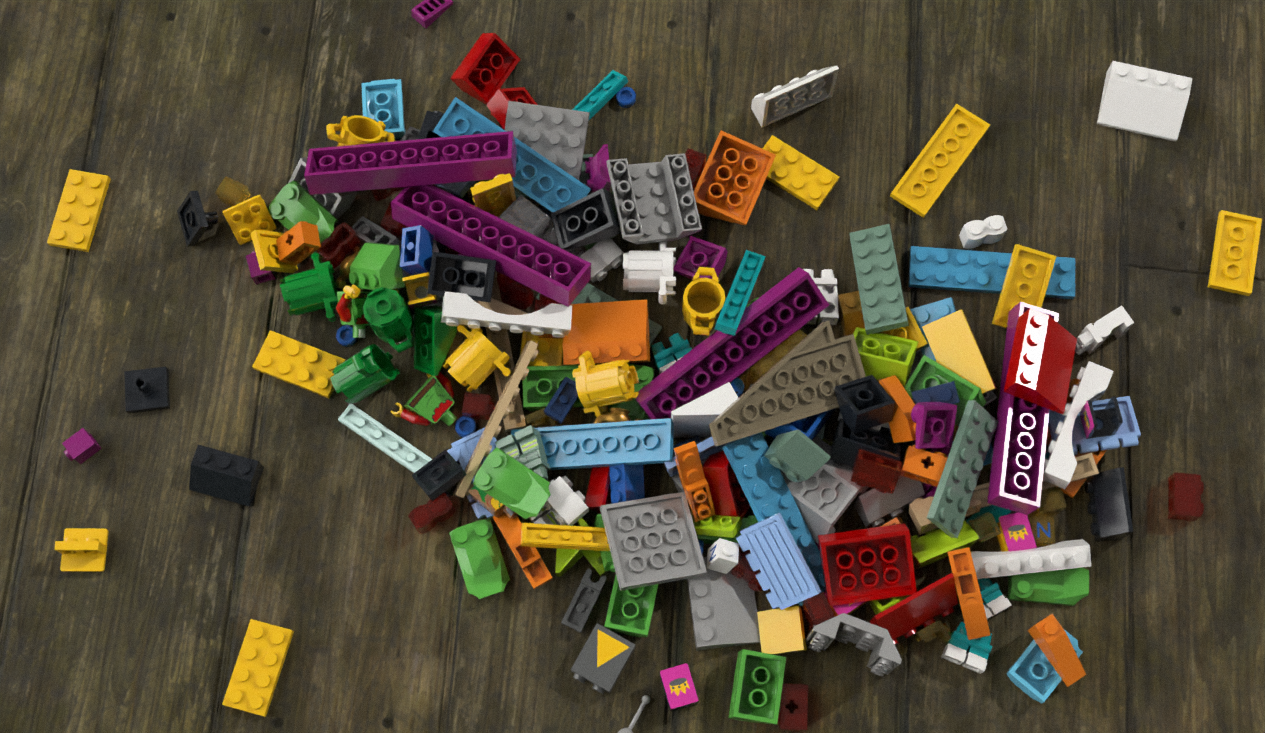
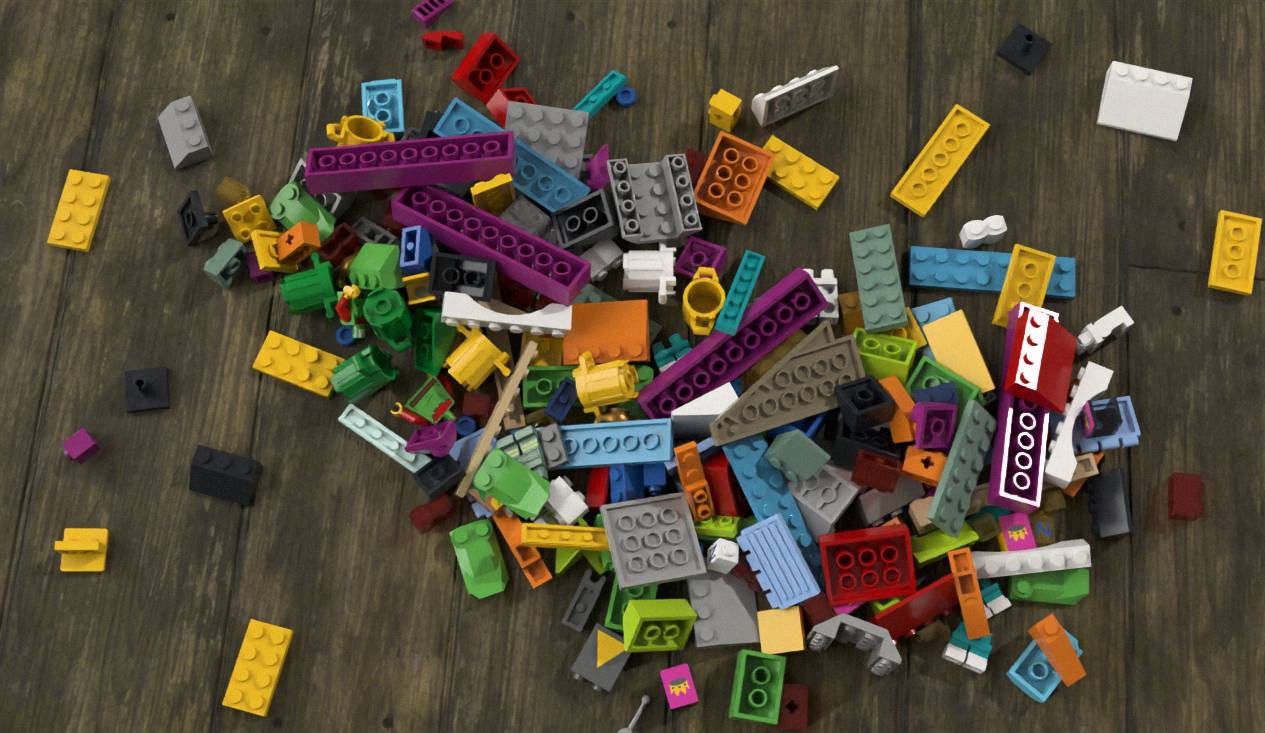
none -> light grey slope [158,96,214,170]
none -> sand green slope [203,238,249,290]
none -> magenta slope [404,419,457,457]
none -> red slope [422,31,466,52]
none -> plate [537,423,570,471]
none -> lime slope [623,599,697,652]
none -> blue brick [643,463,666,497]
none -> yellow brick [708,89,742,133]
none -> black tile [996,23,1052,76]

